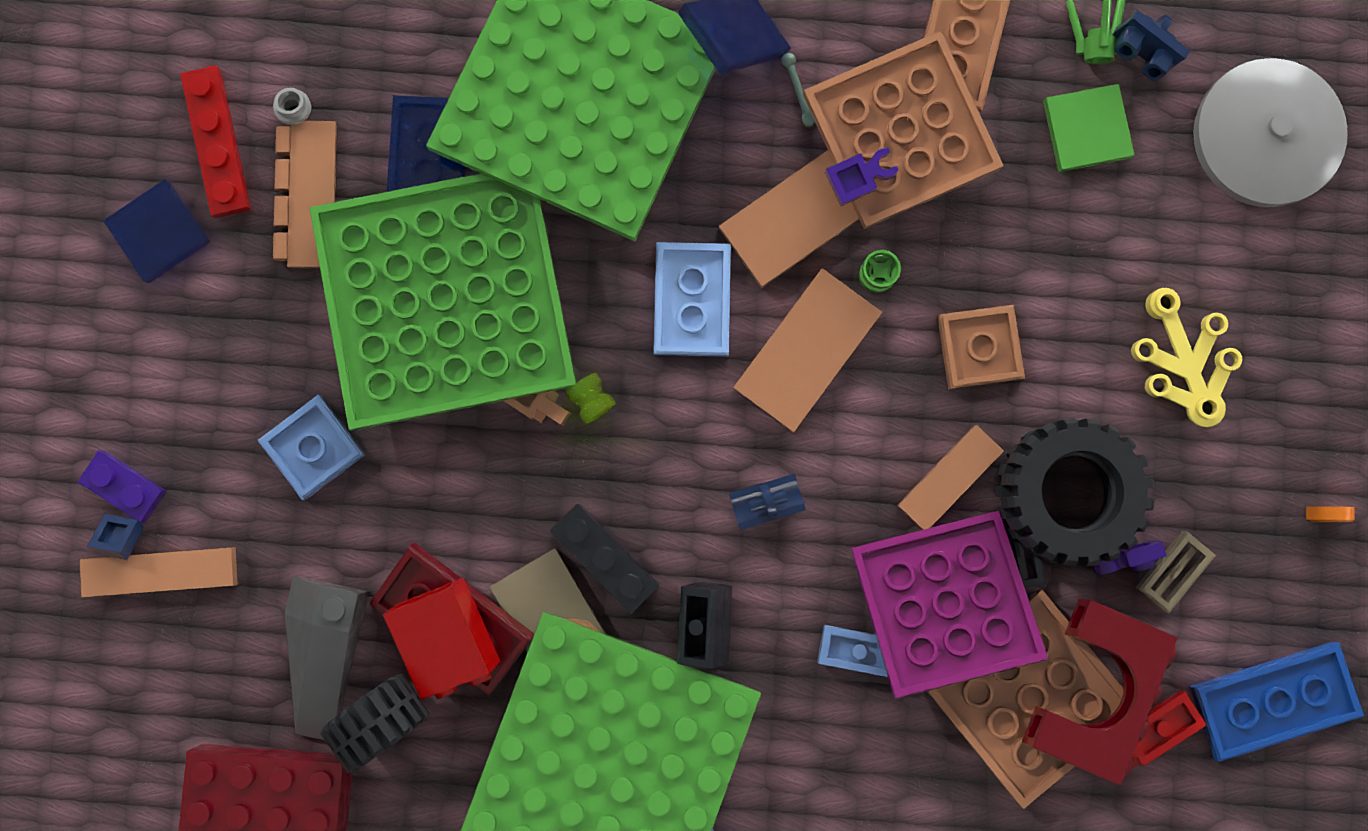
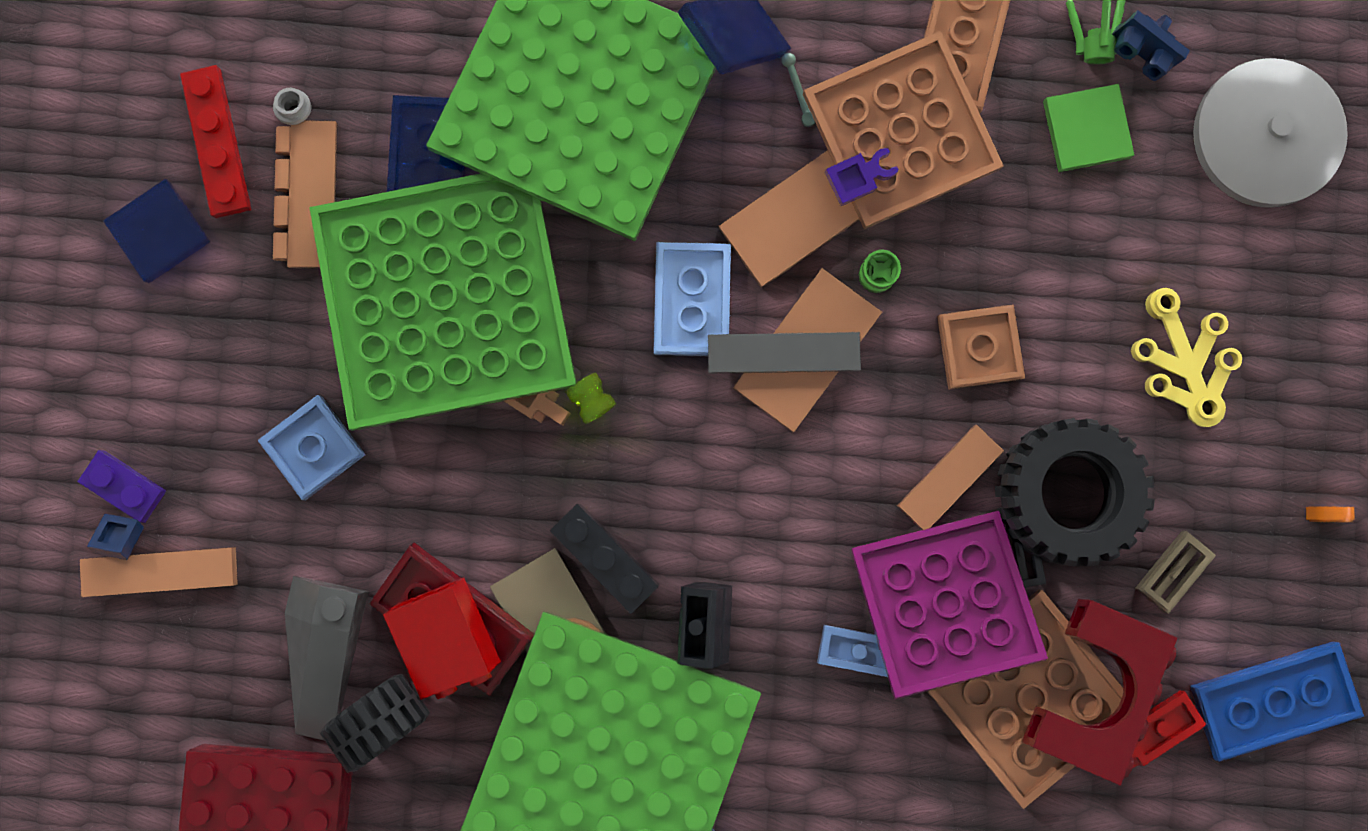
dark blue hips [729,473,806,530] -> none
dark purple plate [1093,541,1167,575] -> none
none -> dark grey tile [708,332,861,374]

